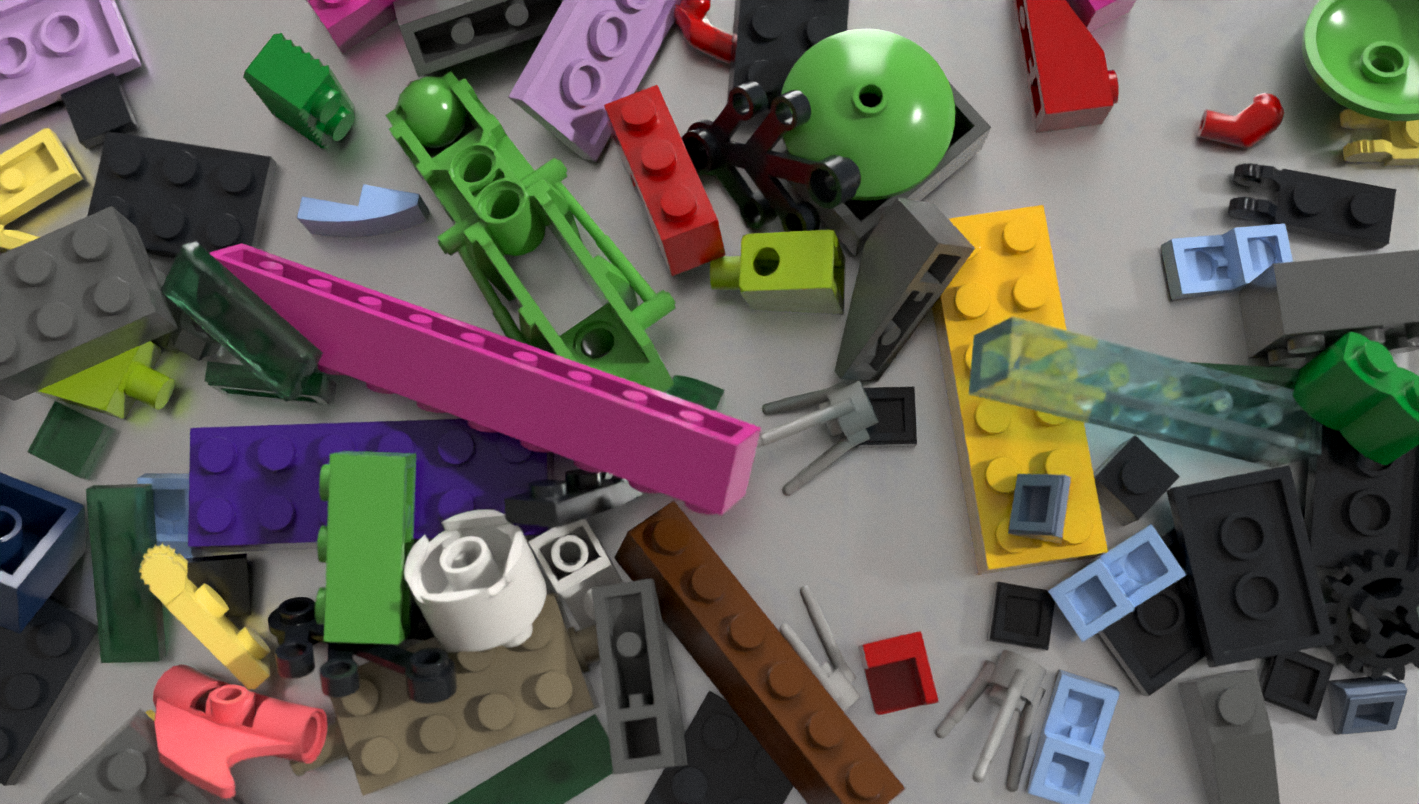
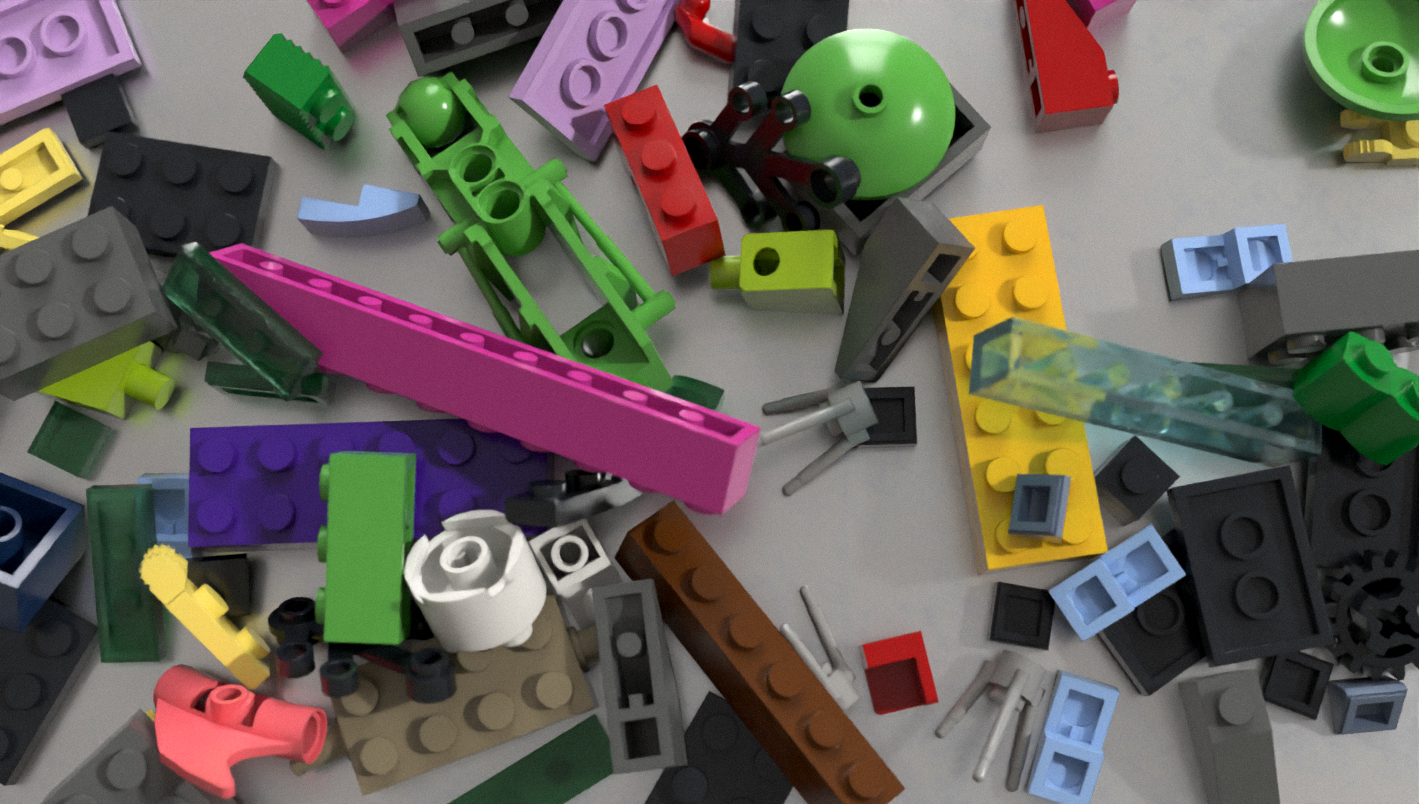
red arm [1198,93,1284,148] -> none
black hinge [1228,163,1396,249] -> none

